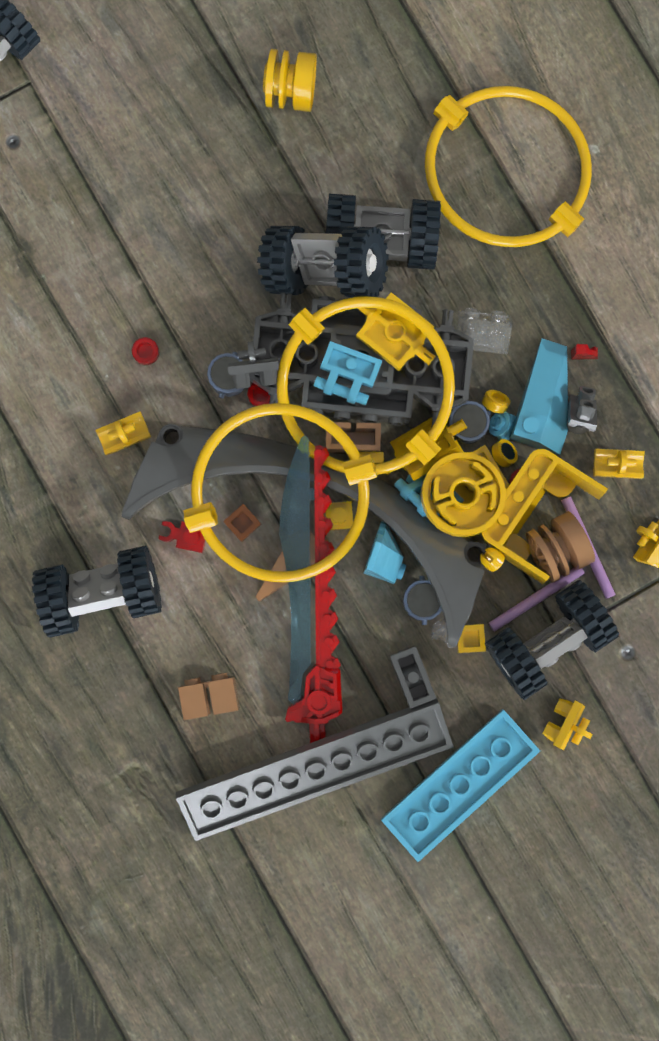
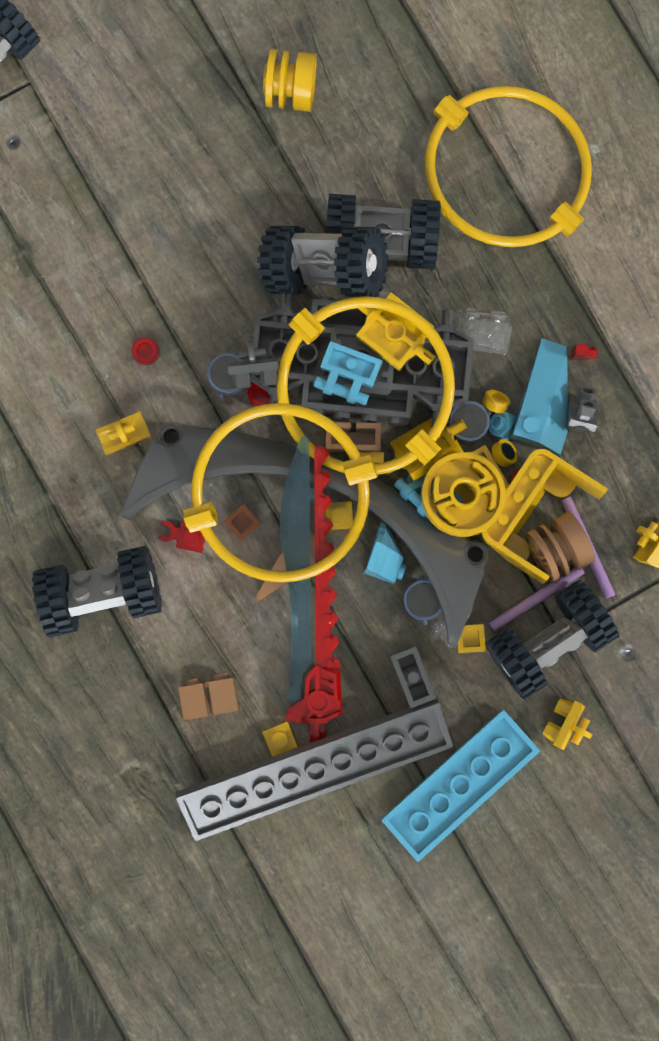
yellow hinge [480,547,505,572] -> none
yellow hips [593,449,645,479] -> none
none -> yellow plate [262,722,298,757]

